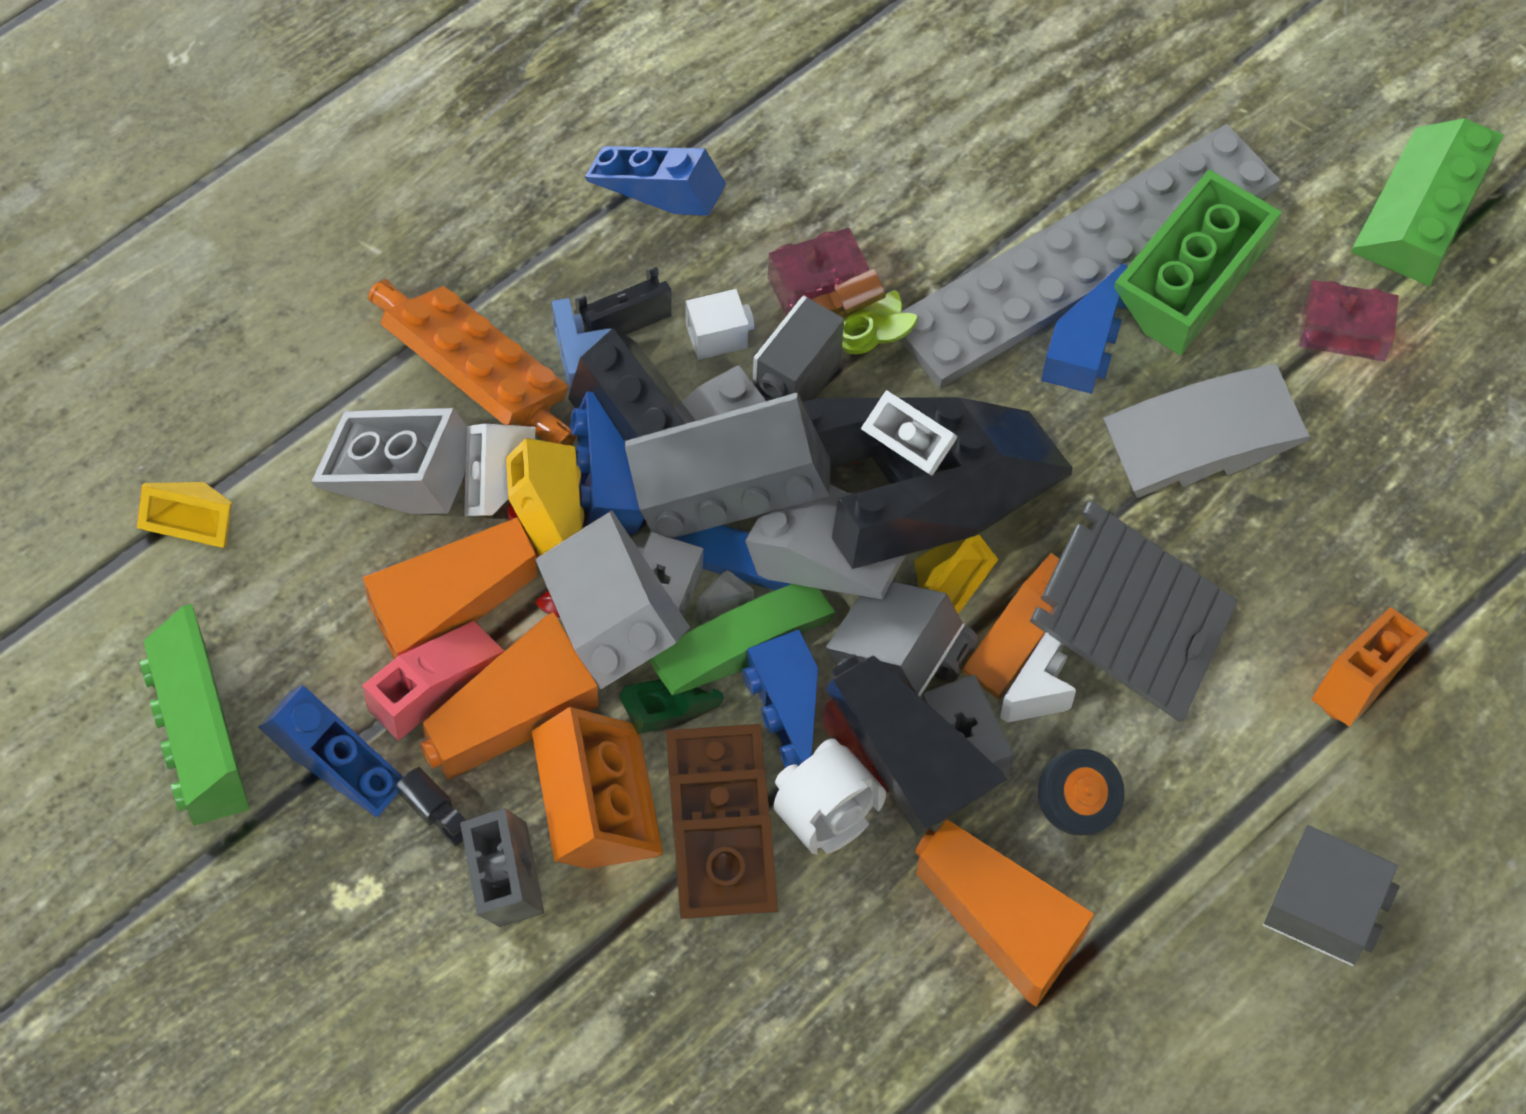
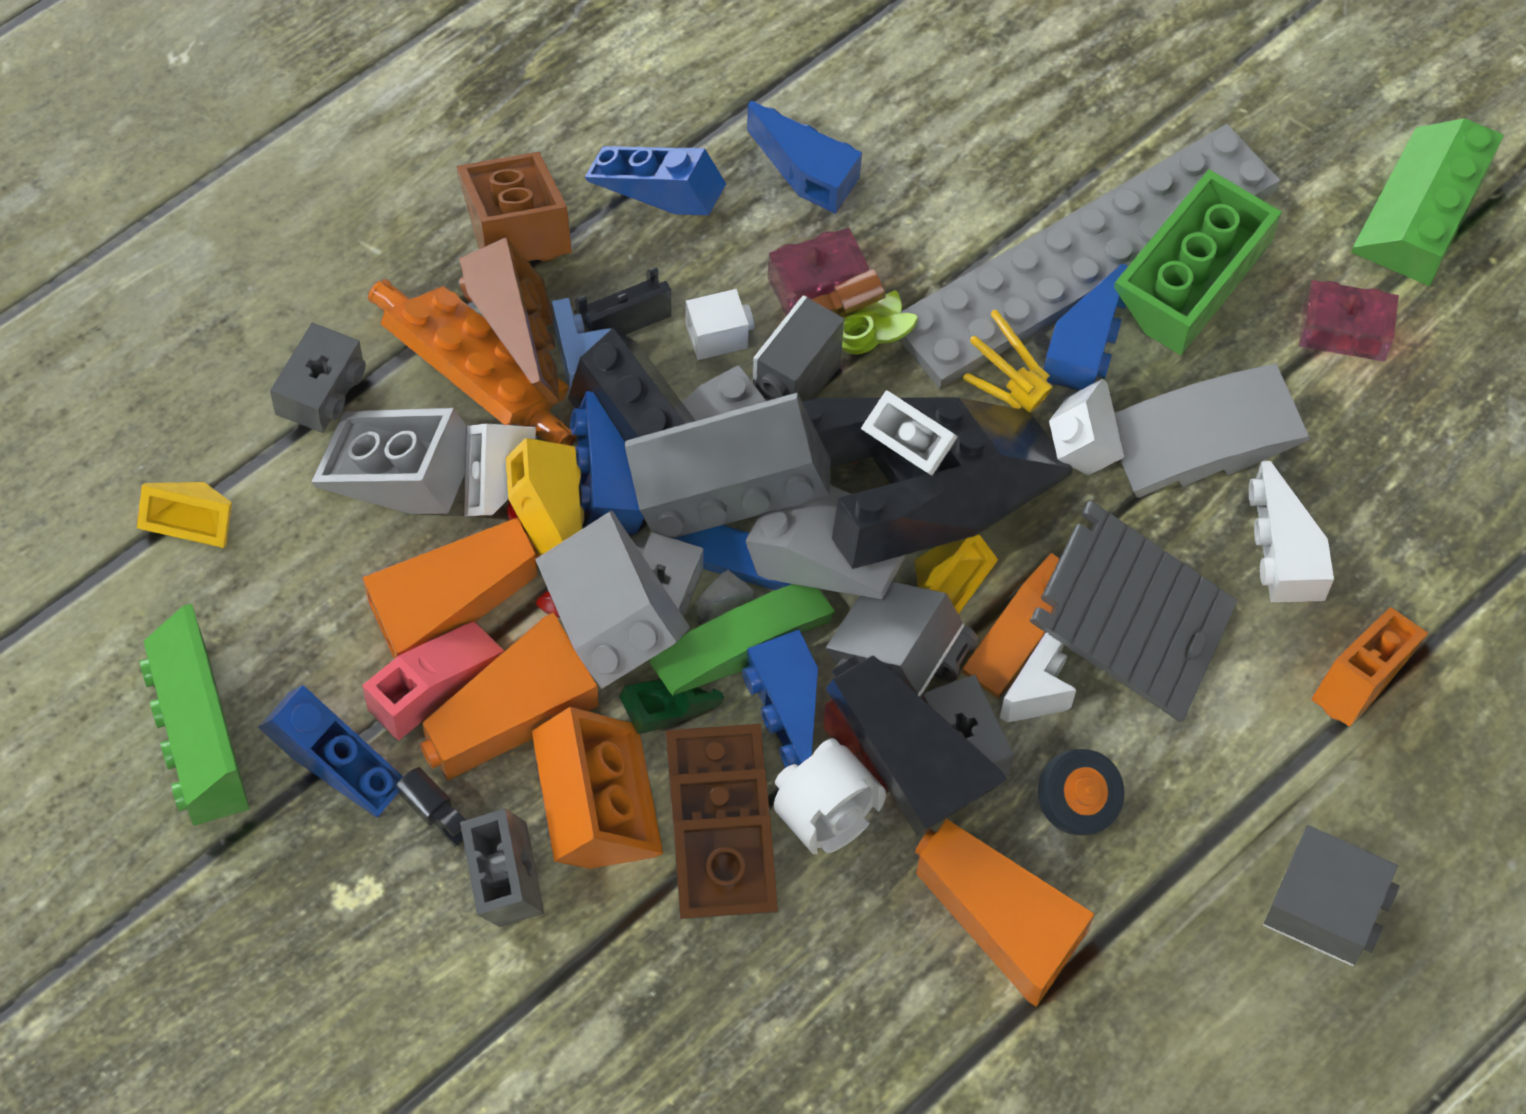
none -> dark grey brick [270,322,366,433]
none -> dark orange slope [456,152,572,261]
none -> wedge [459,238,559,404]
none -> blue slope [747,101,862,214]
none -> yellow plant [963,310,1053,413]
none -> white slope [1049,379,1124,476]
none -> white slope [1249,461,1334,602]

